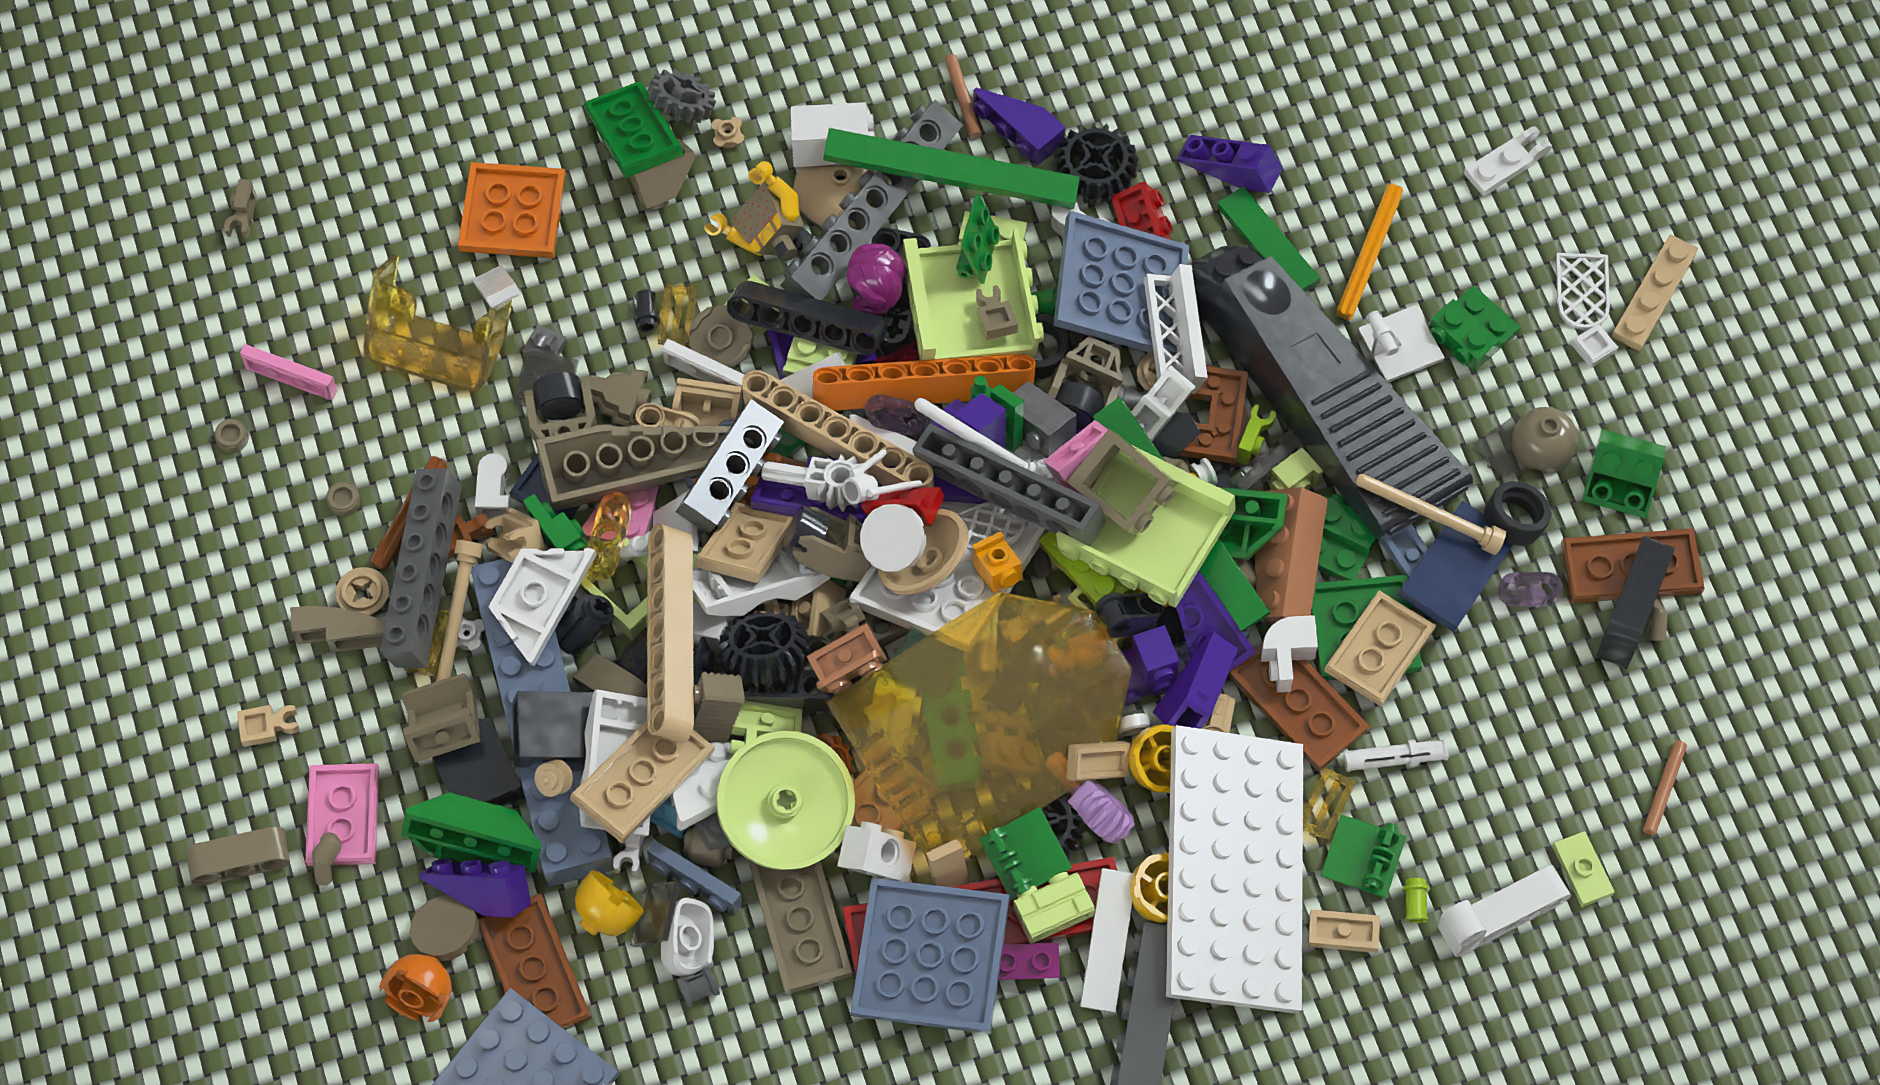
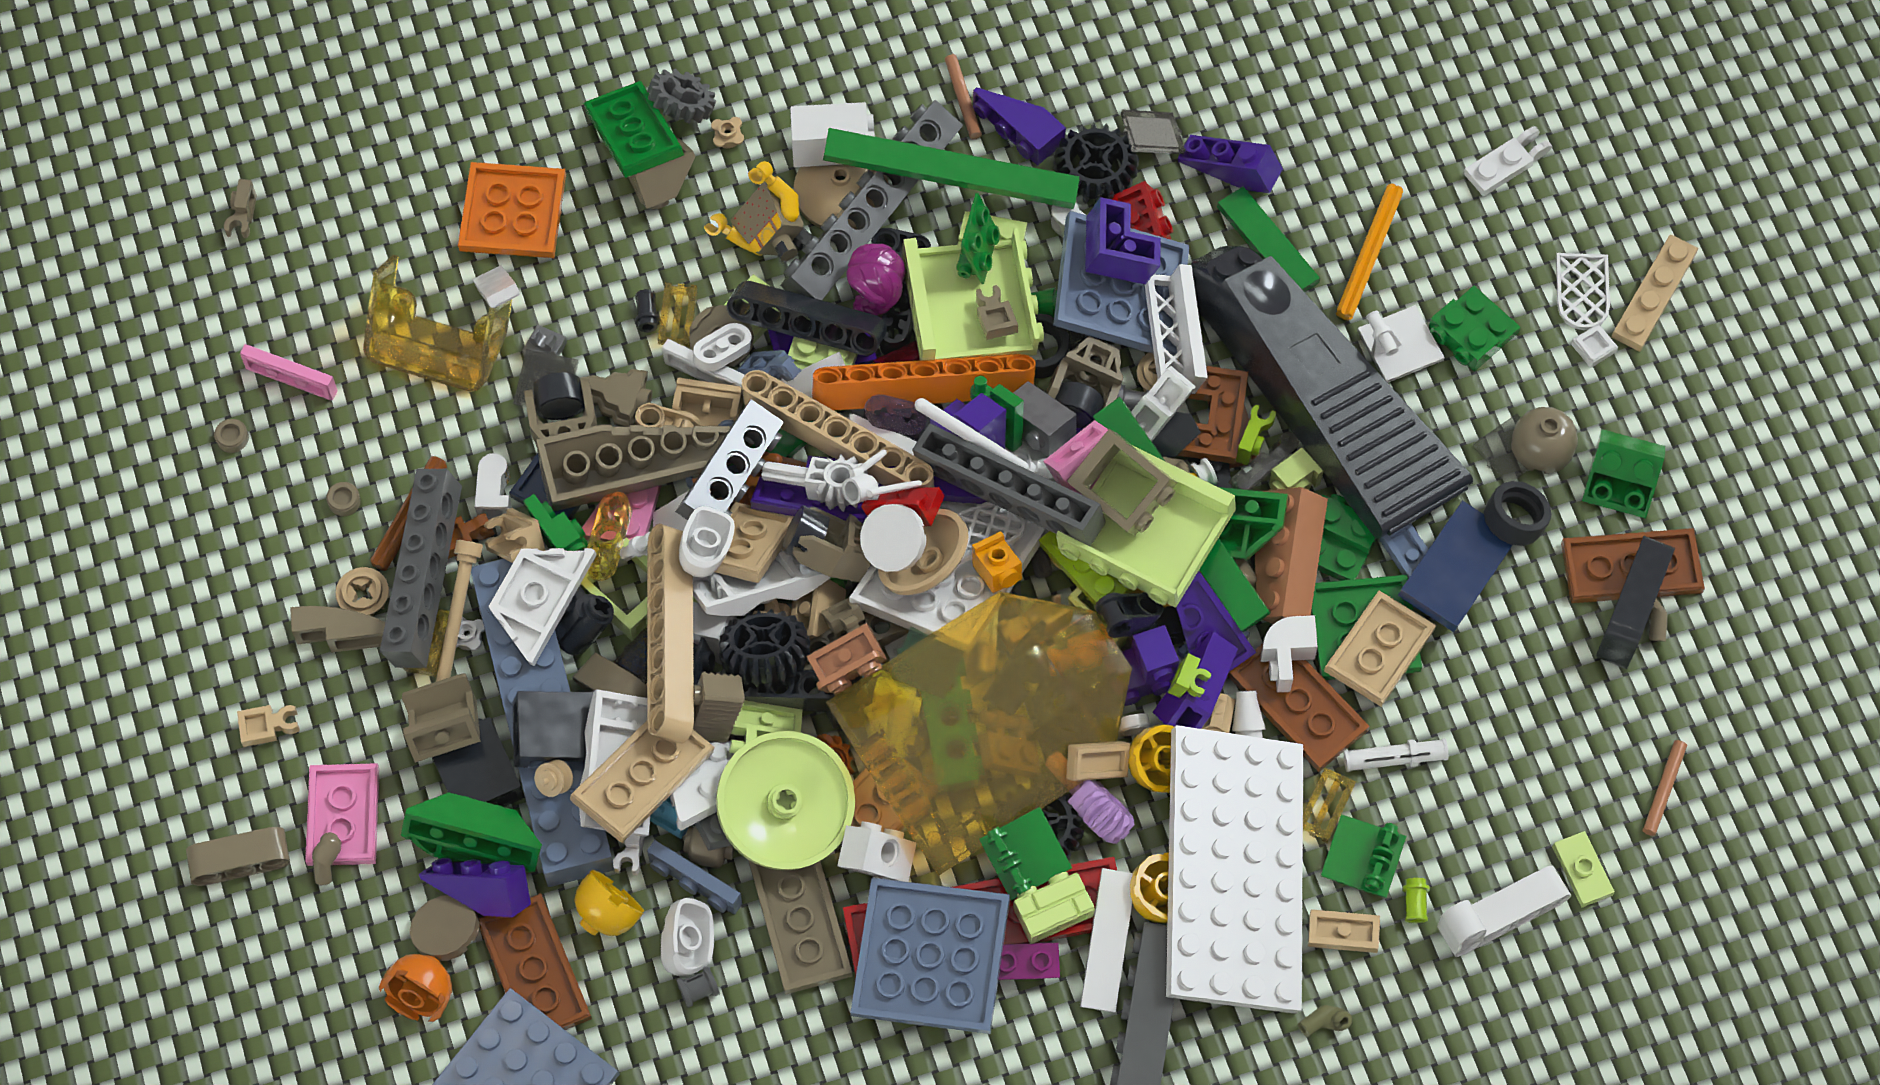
clear smoke piece [630,881,681,948] -> none
tan tile [926,839,970,887] -> none
tan piece [1356,474,1506,555] -> none
clear purple beam [1497,572,1563,606] -> none
none -> white piece [679,506,735,578]
none -> white plate [693,323,751,371]
none -> sand blue hinge [736,350,801,382]
none -> dark purple brick [1085,197,1161,285]
none -> clear smoke piece [1120,110,1185,154]
none -> lime tile [1168,653,1211,698]
none -> white cone [1232,691,1265,738]
none -> olive arm [1298,1005,1352,1037]

